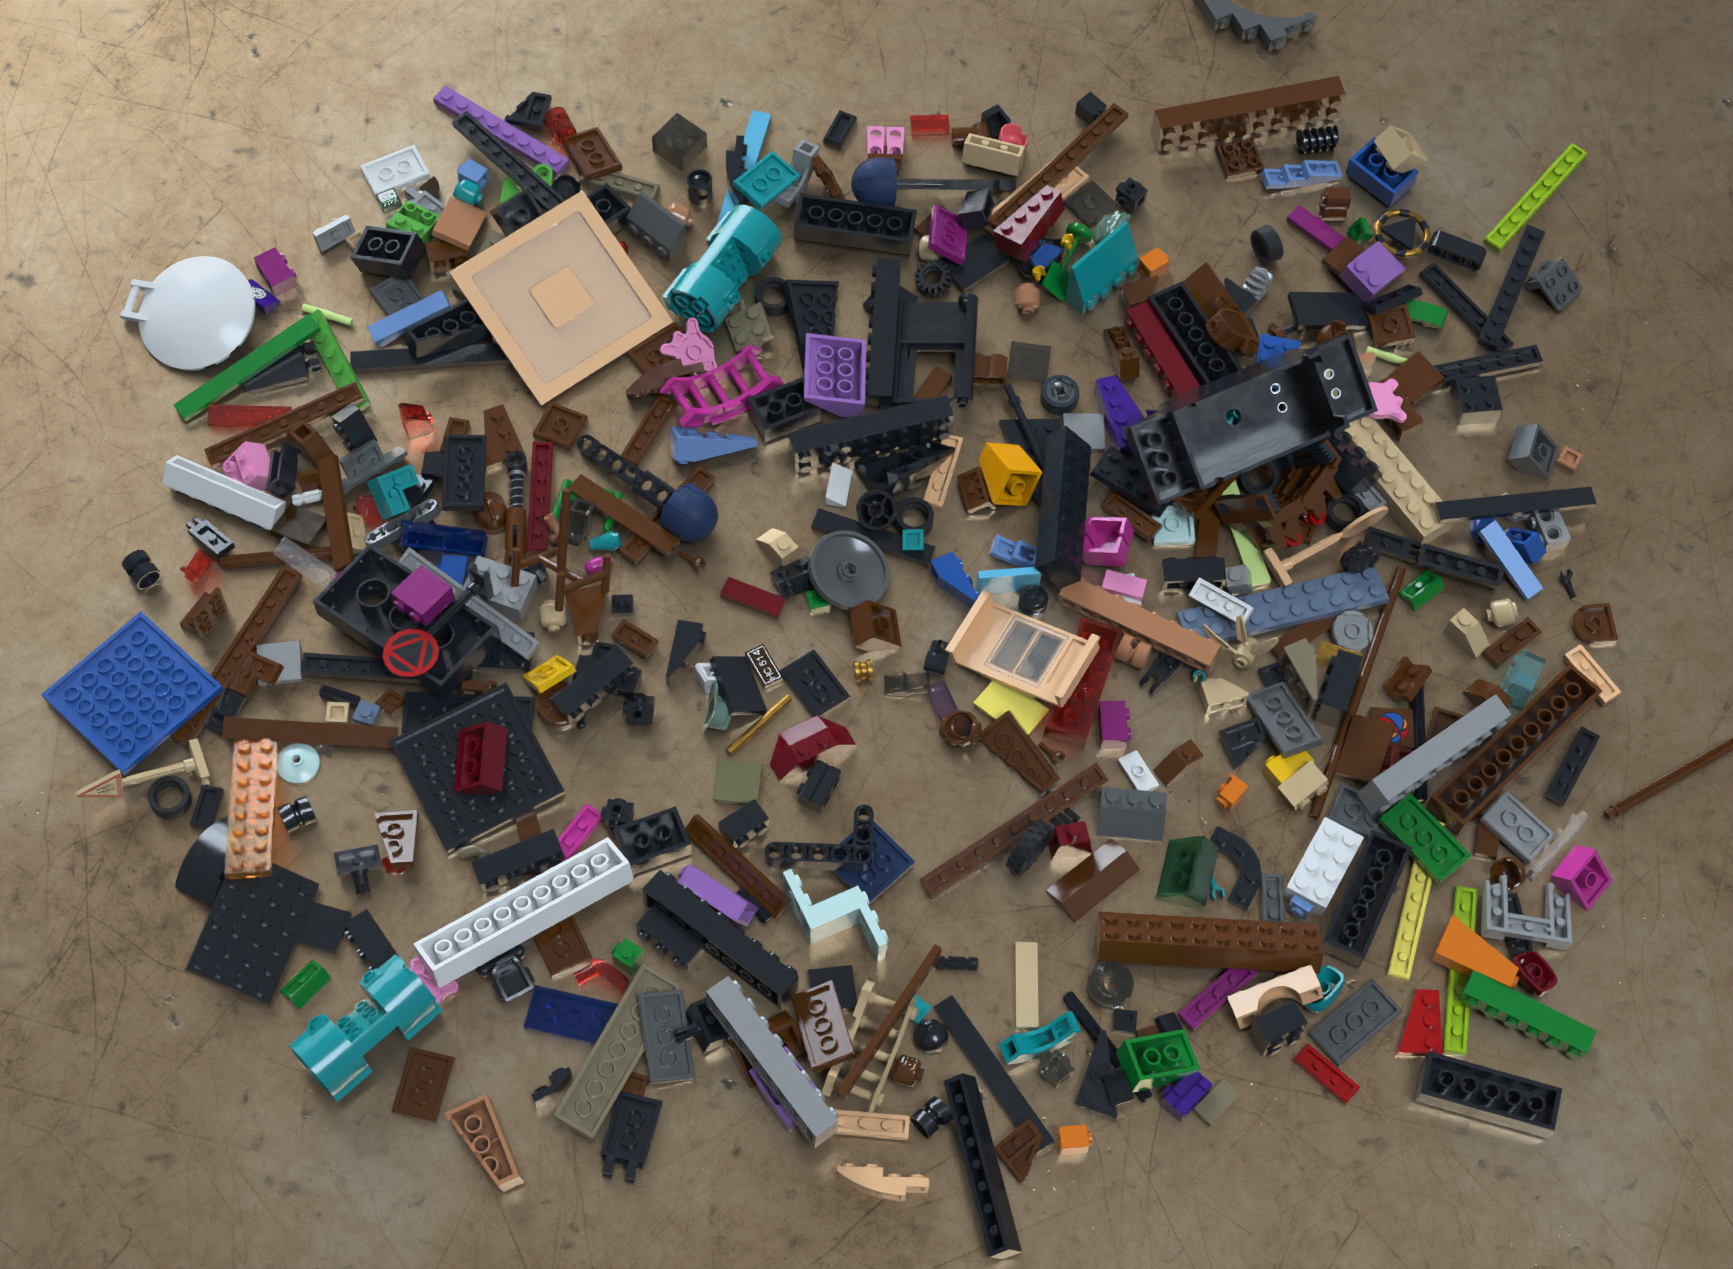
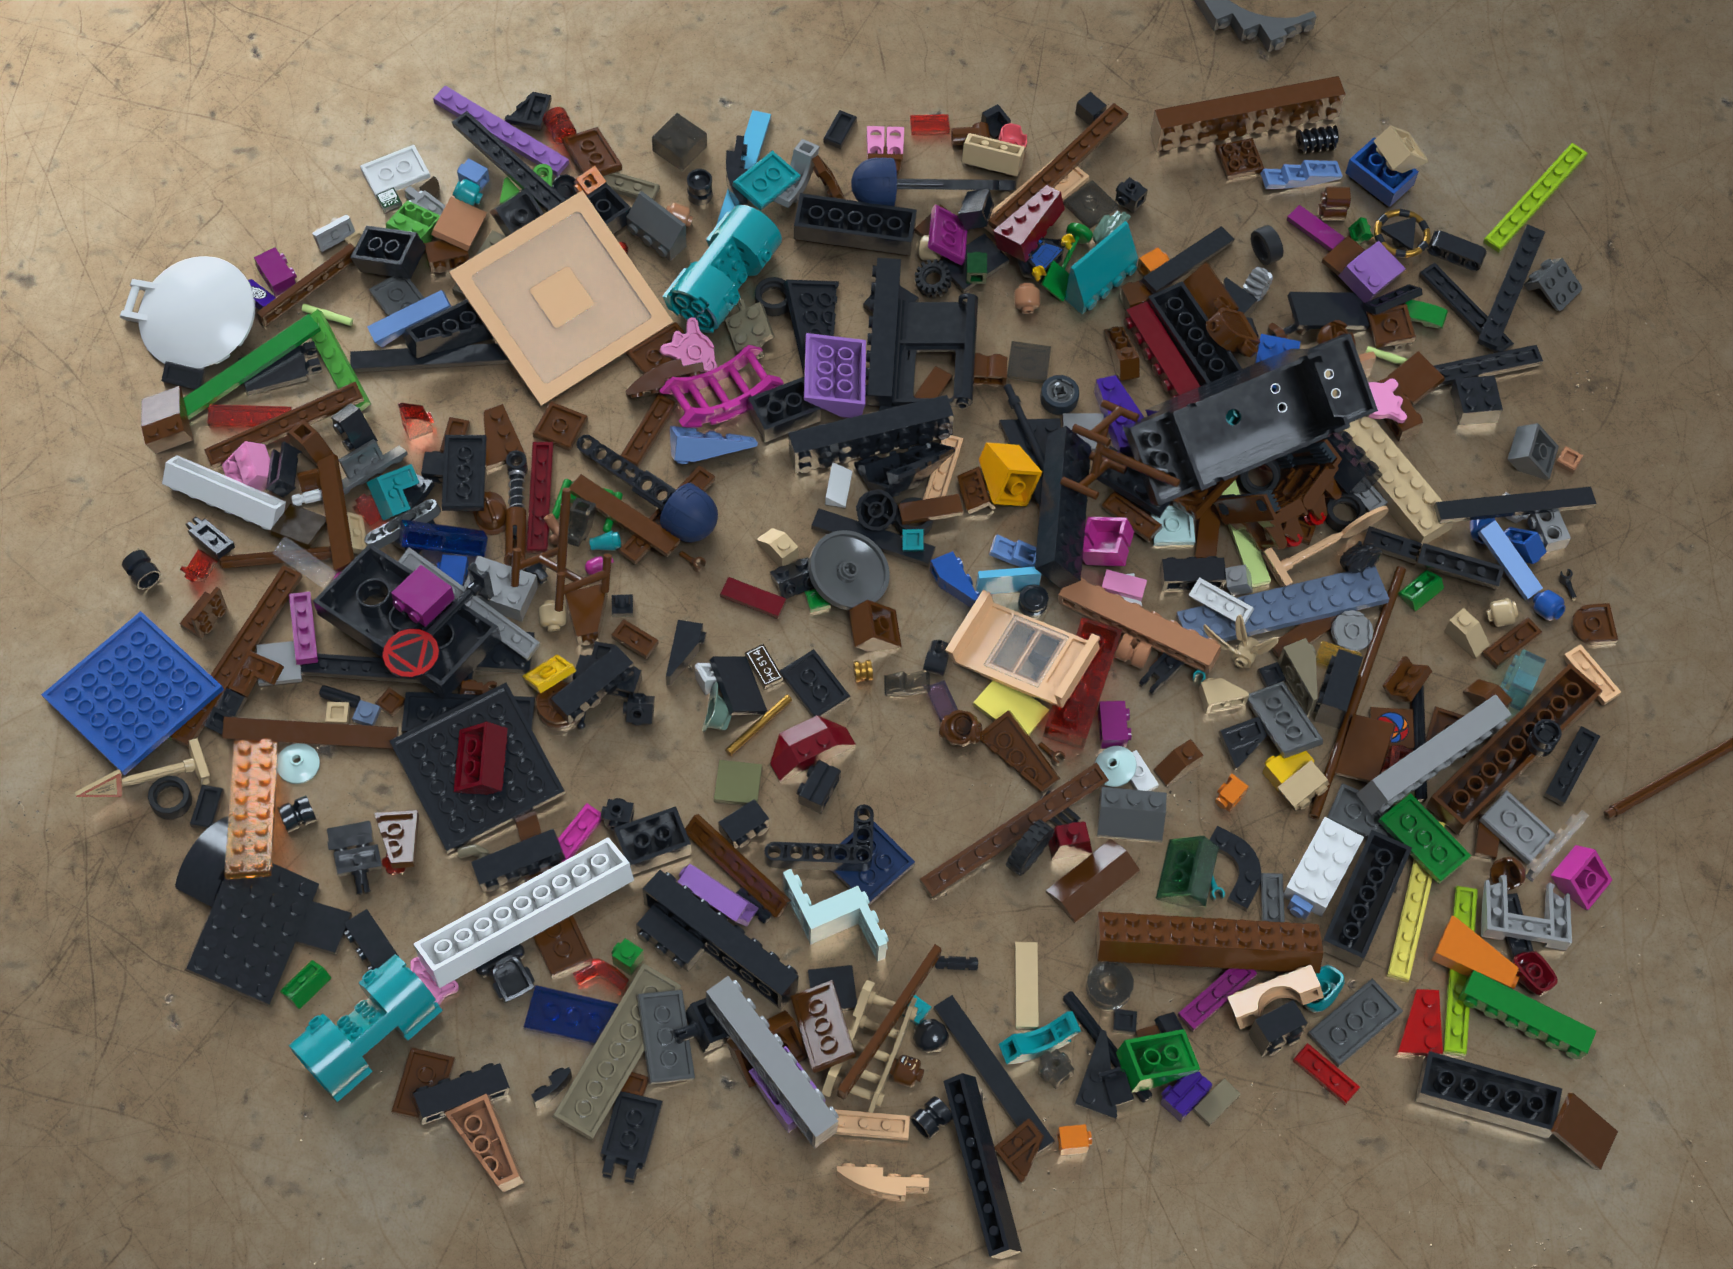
none -> reddish brown slope [141,386,193,454]
none -> black tile [161,361,206,389]
none -> reddish brown tile [257,243,355,327]
none -> magenta plate [289,591,318,665]
none -> black bracket [327,821,374,852]
none -> black brick [412,1063,510,1125]
none -> orange brick [574,166,606,196]
none -> reddish brown tile [898,494,963,525]
none -> dark green brick [966,252,987,284]
none -> reddish brown piece [1060,400,1180,500]
none -> light aqua dish [1095,746,1137,787]
none -> black tile [1141,226,1235,294]
none -> black wheel [1527,719,1562,757]
none -> blue head [1533,590,1566,621]
none -> reddish brown tile [1550,1093,1618,1170]

